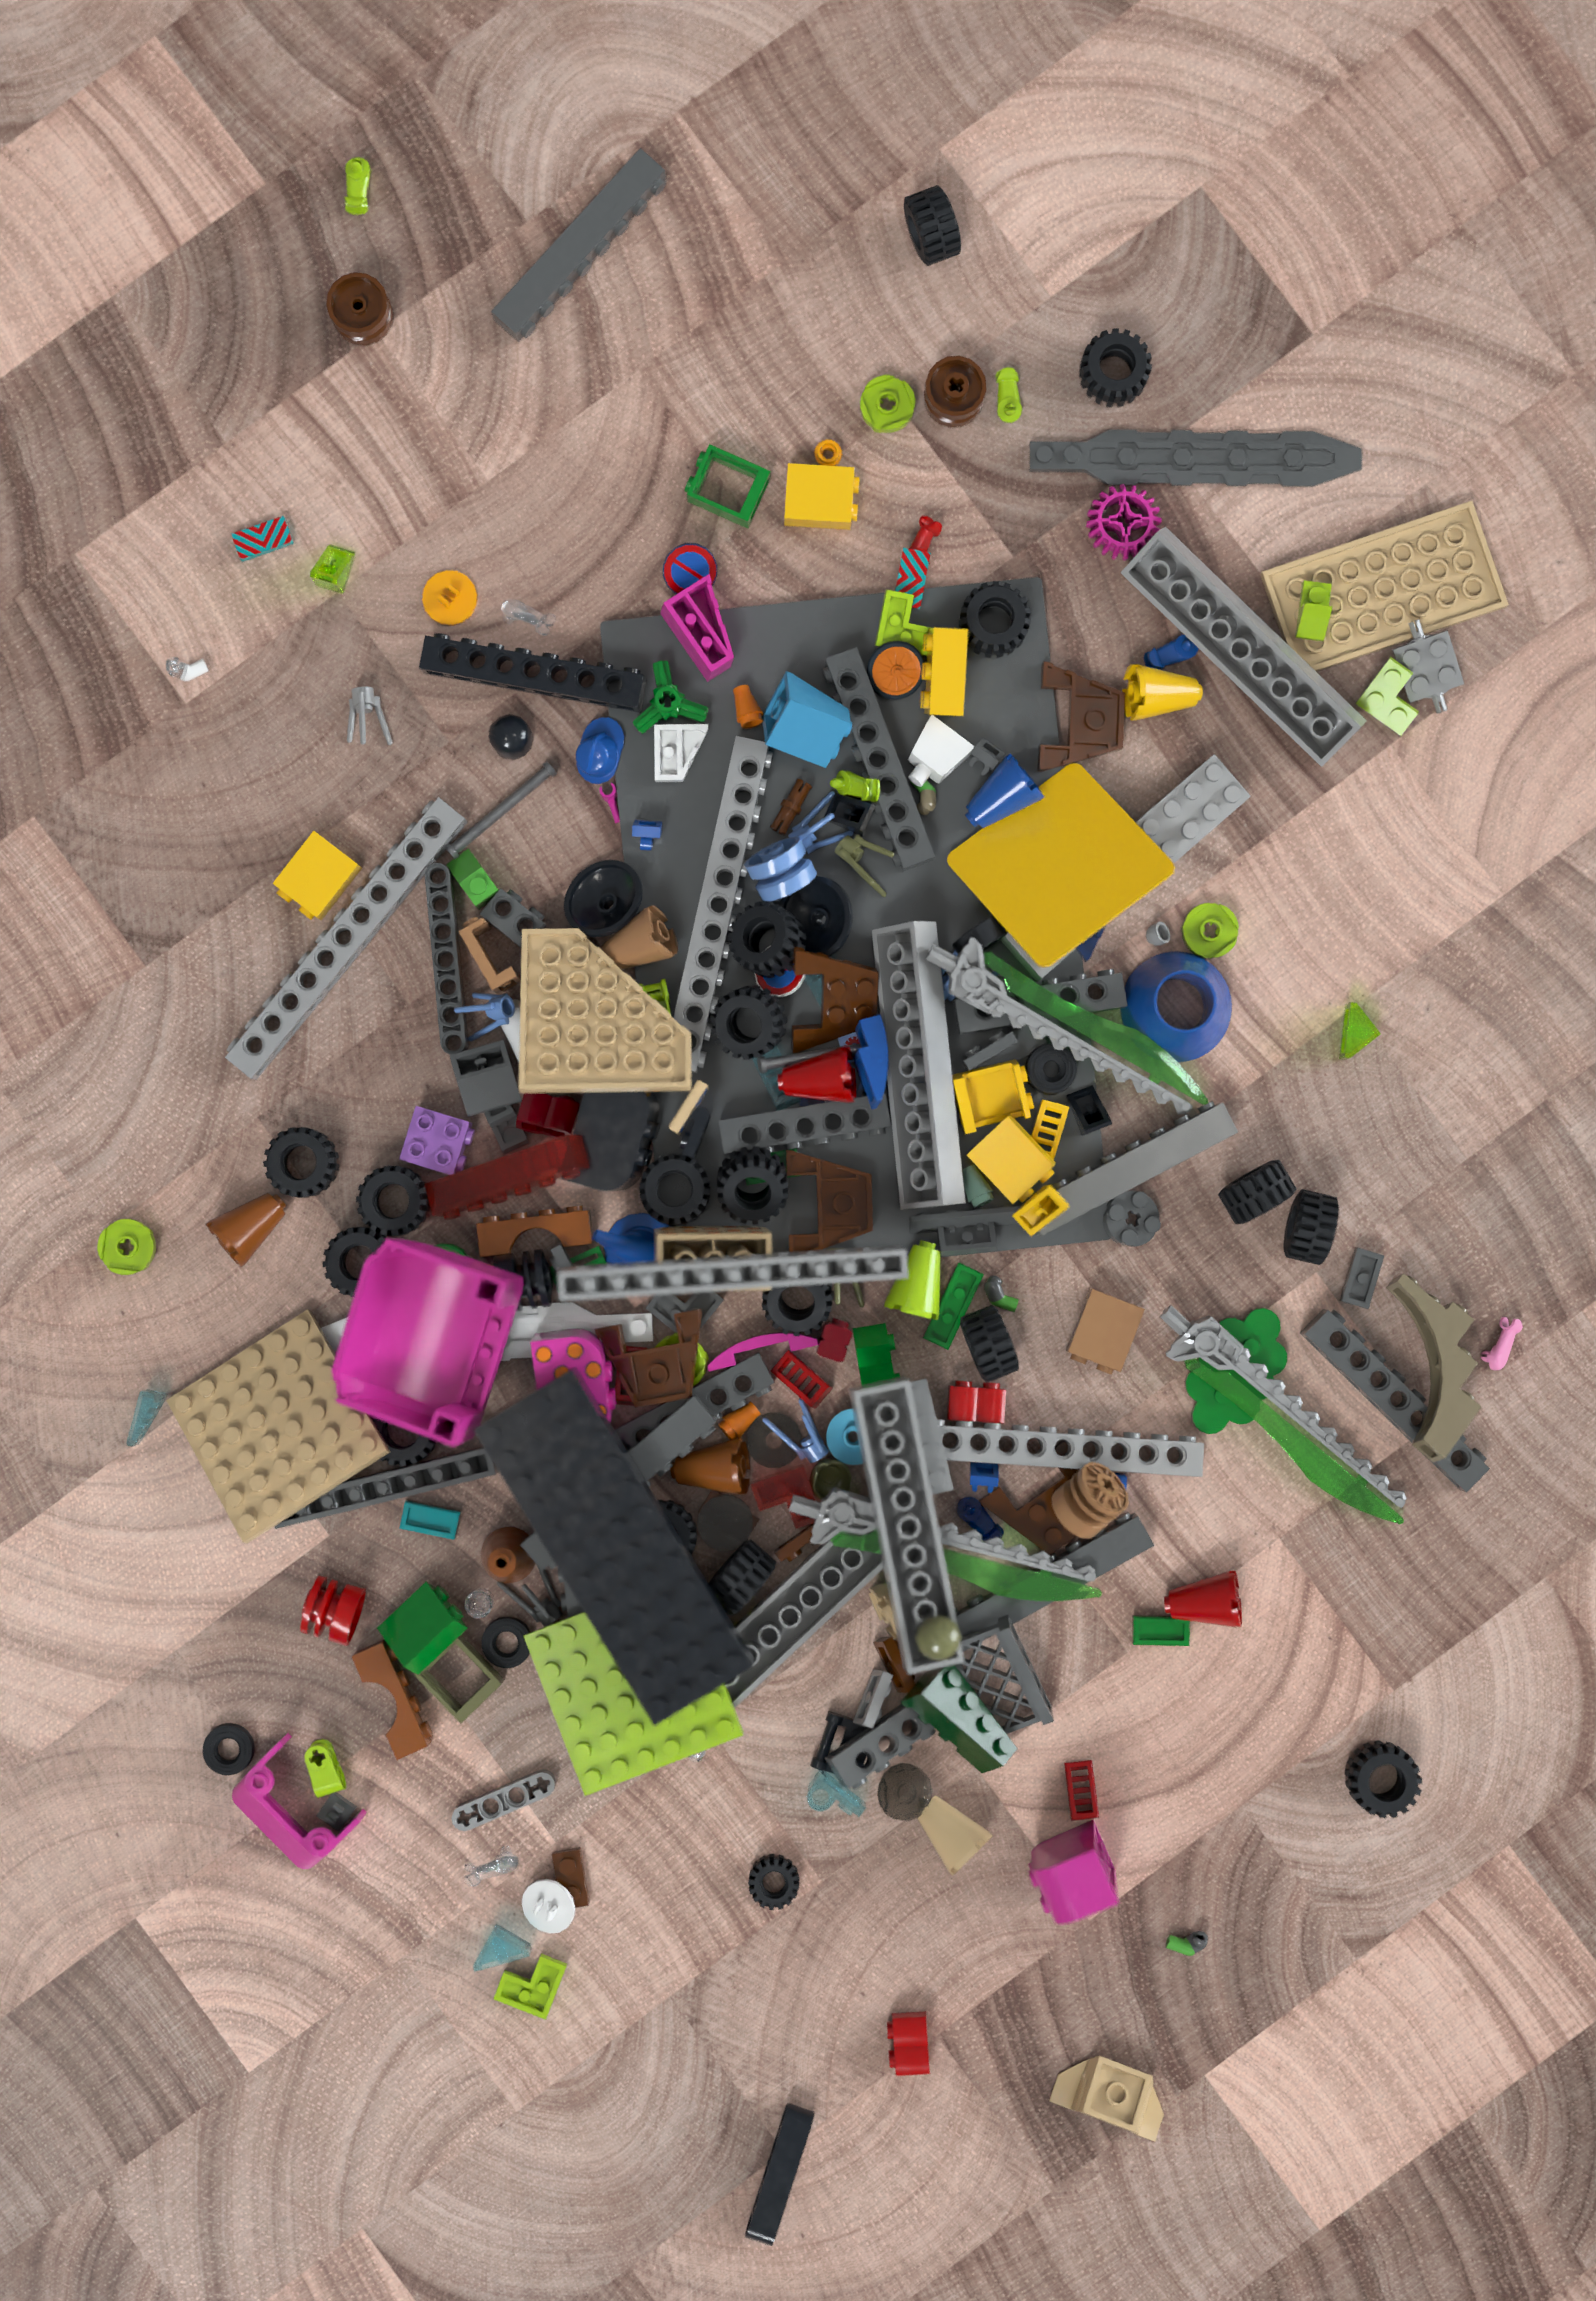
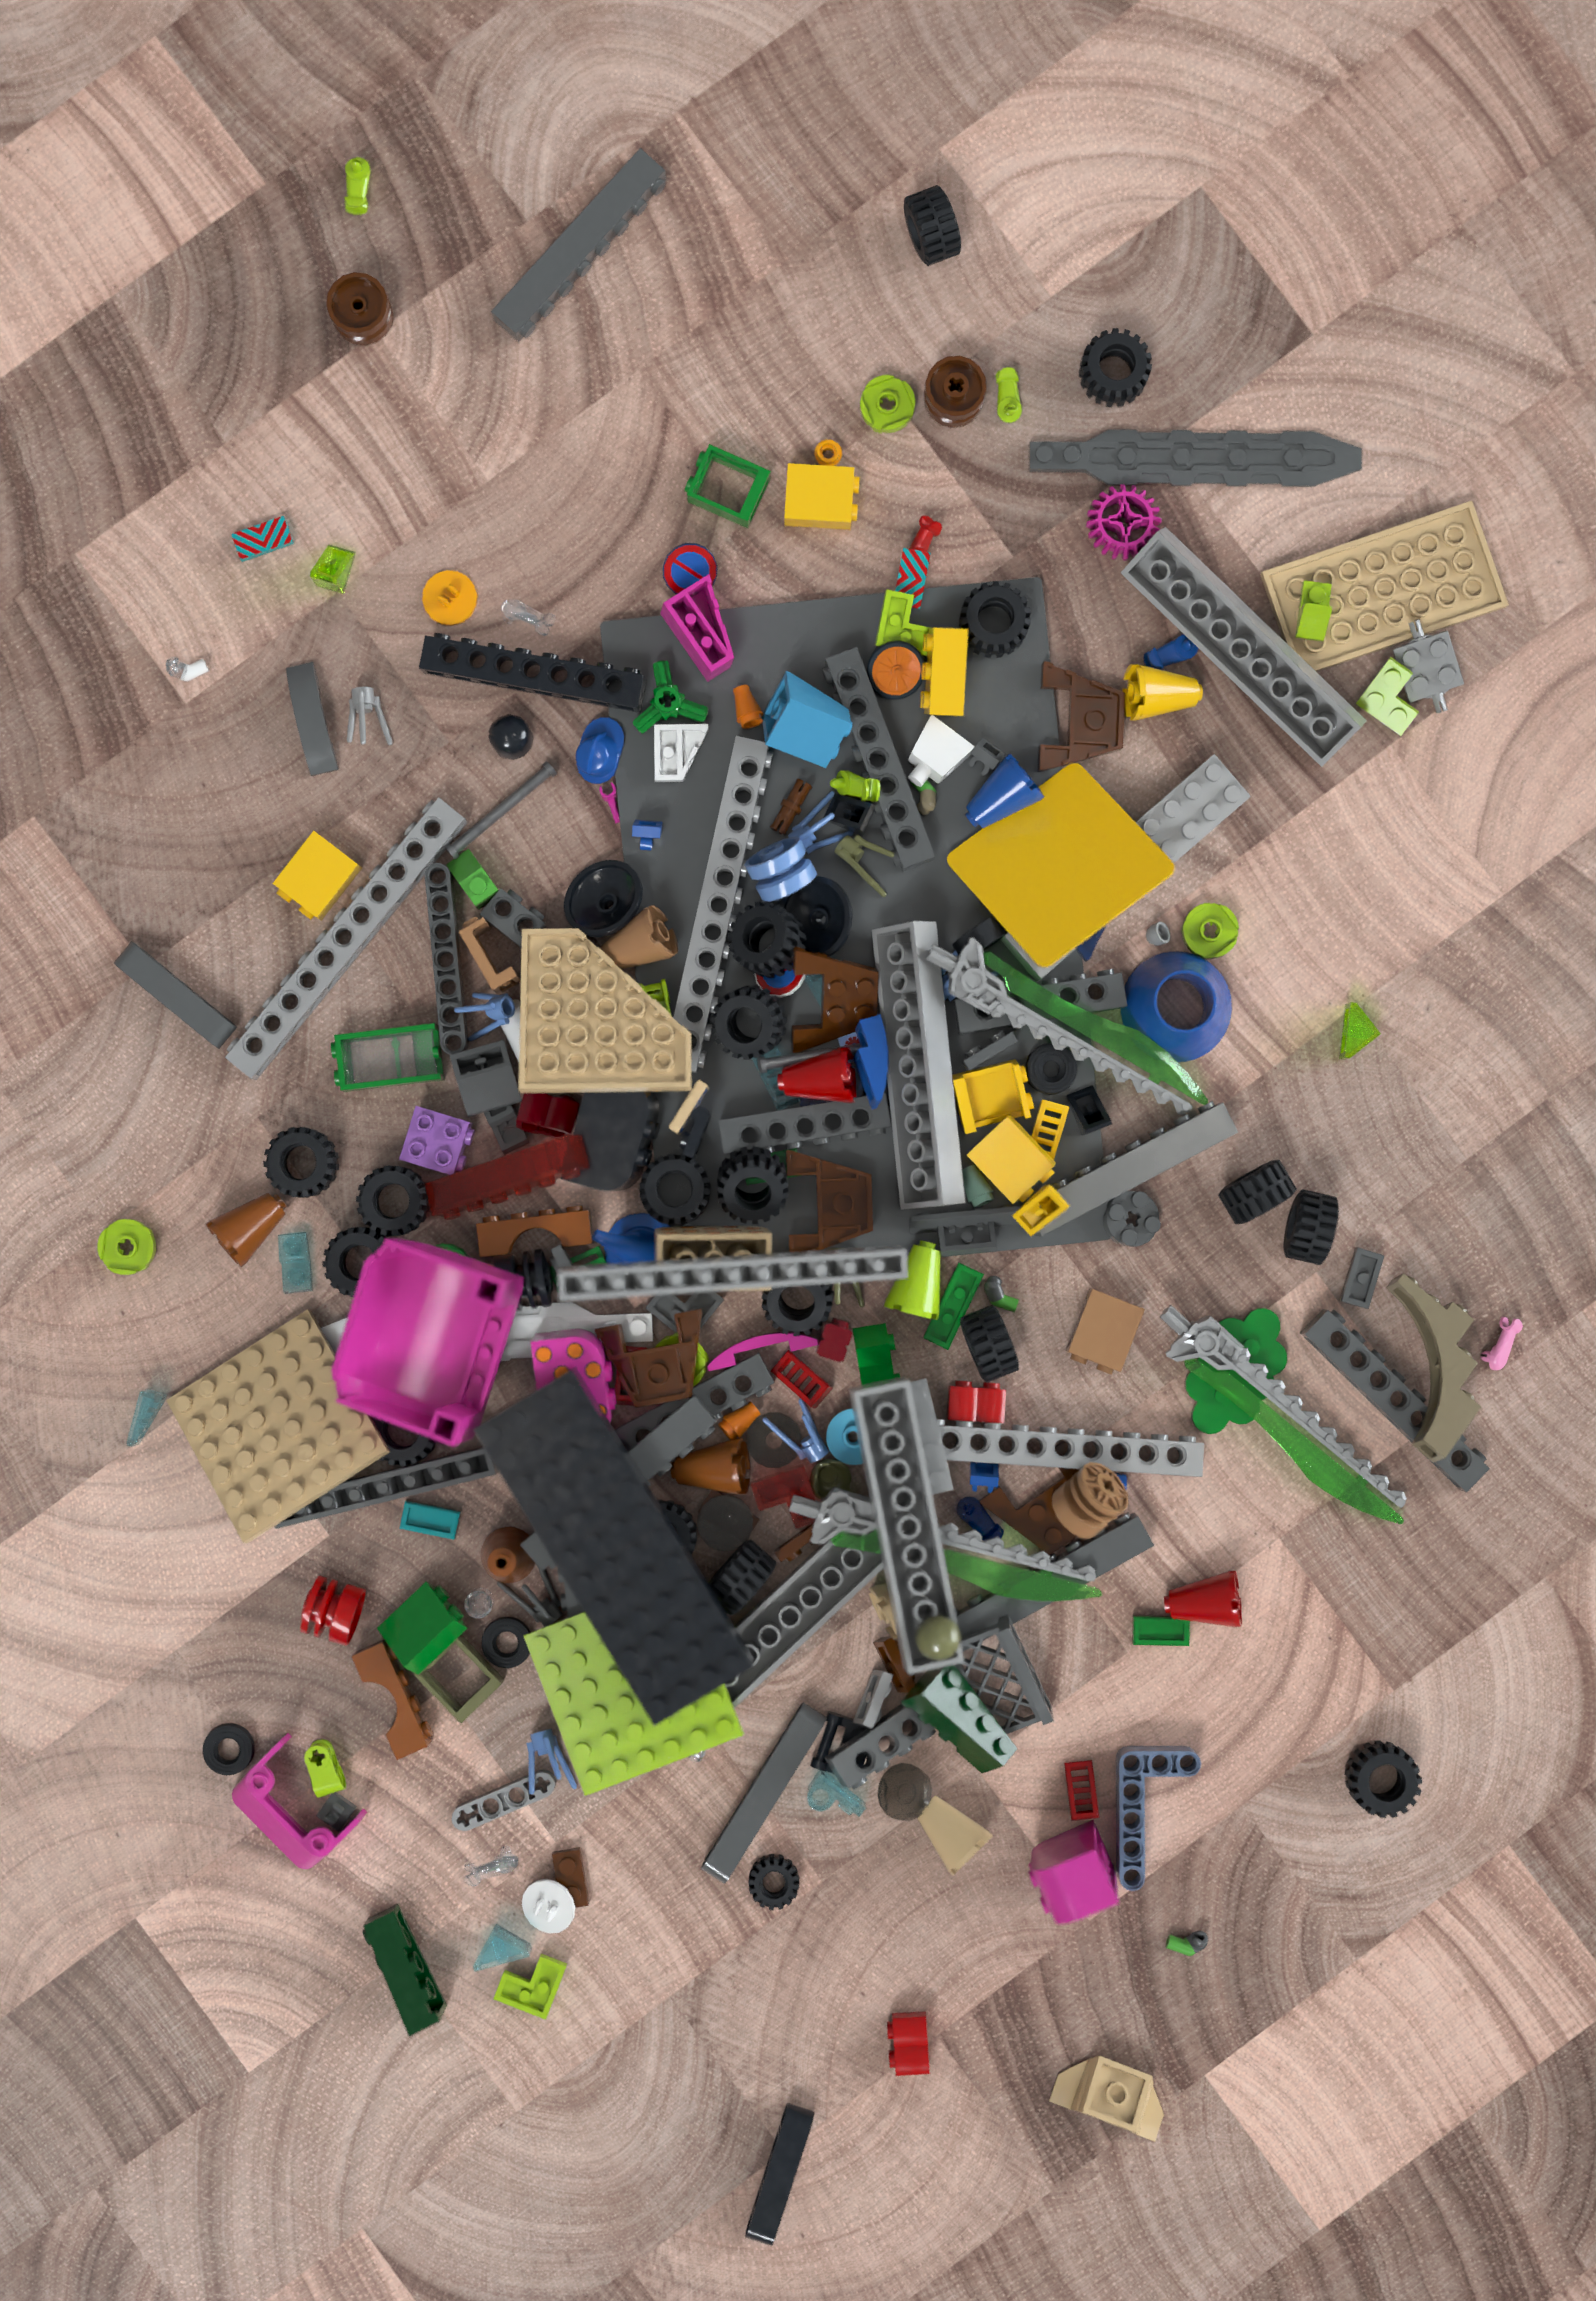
none -> dark grey beam [114,941,237,1049]
none -> clear light blue slope [278,1232,313,1294]
none -> dark grey slope [286,662,339,776]
none -> clear door [331,1023,445,1092]
none -> dark green wedge [363,1904,447,2037]
none -> medium blue plant [526,1729,577,1794]
none -> dark grey beam [701,1702,827,1884]
none -> sand blue beam [1116,1746,1201,1891]

